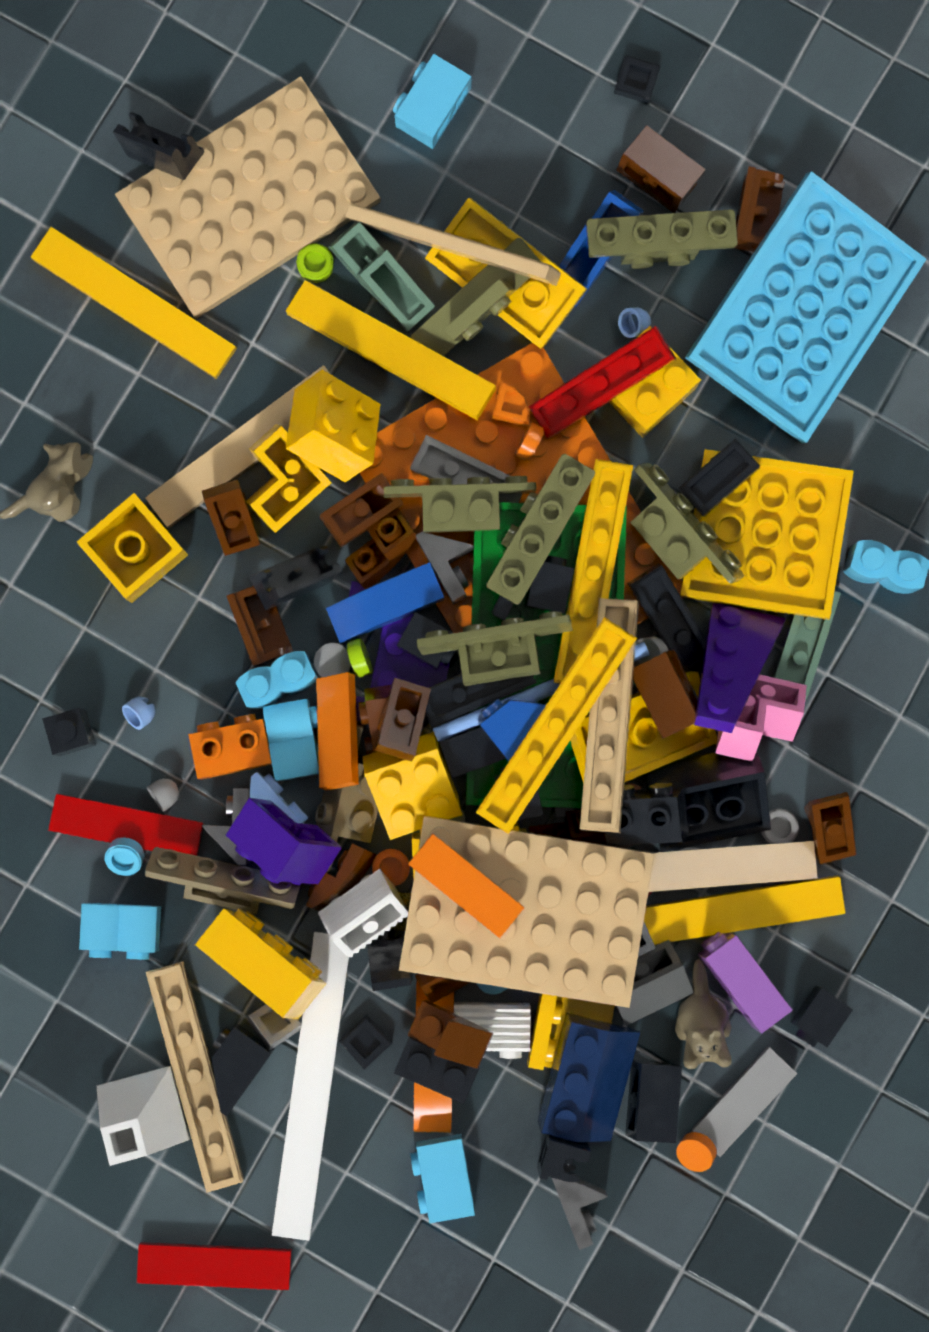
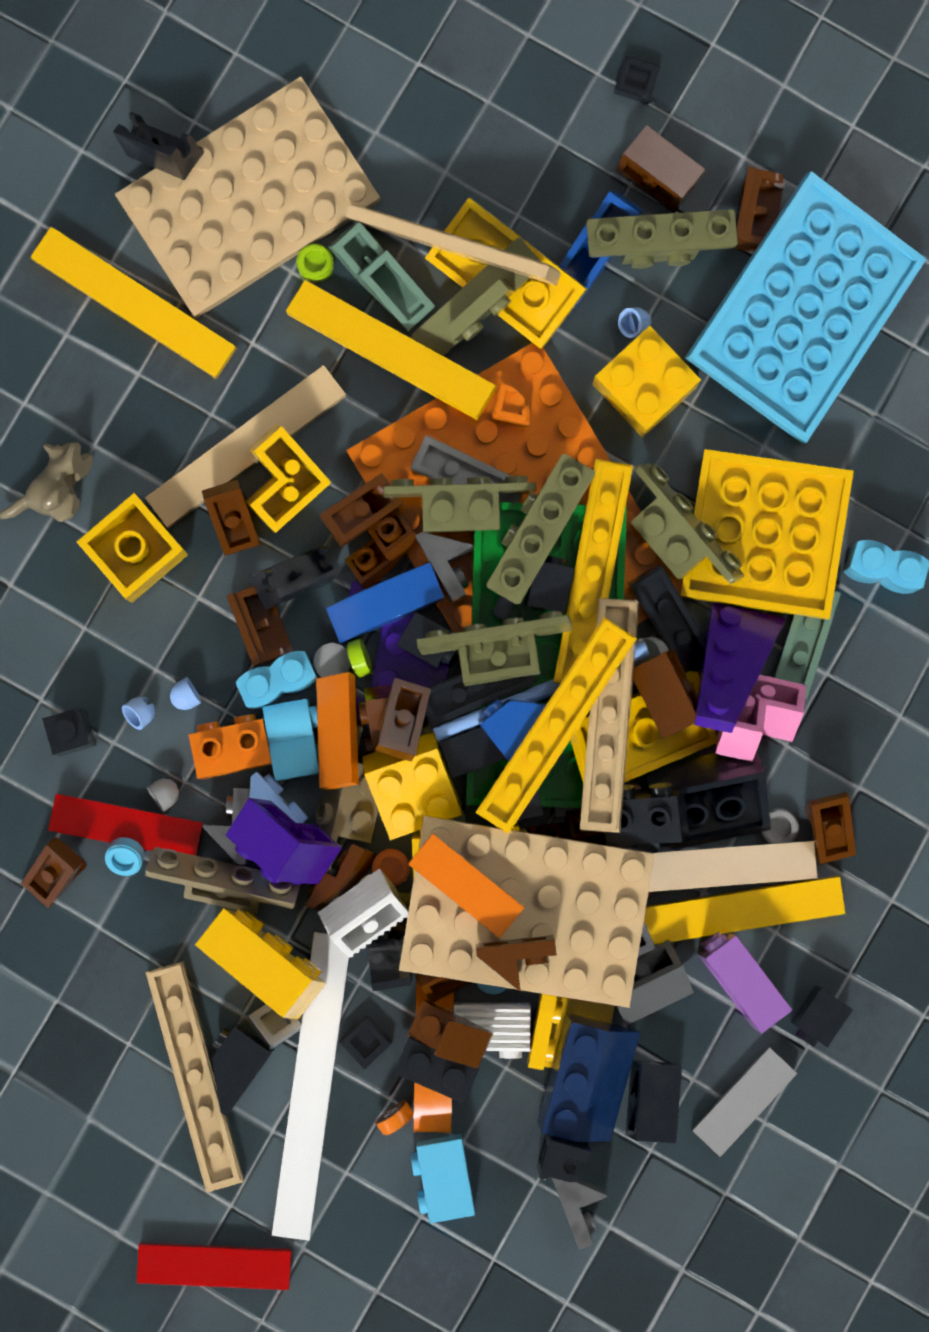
medium azure brick [79,903,161,960] -> none
white slope [97,1065,190,1166] -> none
yellow brick [286,369,381,482] -> none
medium azure brick [393,54,471,149] -> none
orange tile [515,422,544,461] -> none
red tile [529,326,676,439] -> none
dark tan animal [675,959,732,1069] -> none
orange tile [676,1132,717,1172] -> none
black tile [679,438,760,517] -> none
none -> reddish brown slope [21,837,87,908]
none -> light blue hinge [170,677,202,710]
none -> orange tile [375,1101,414,1135]
none -> reddish brown slope [476,935,557,991]

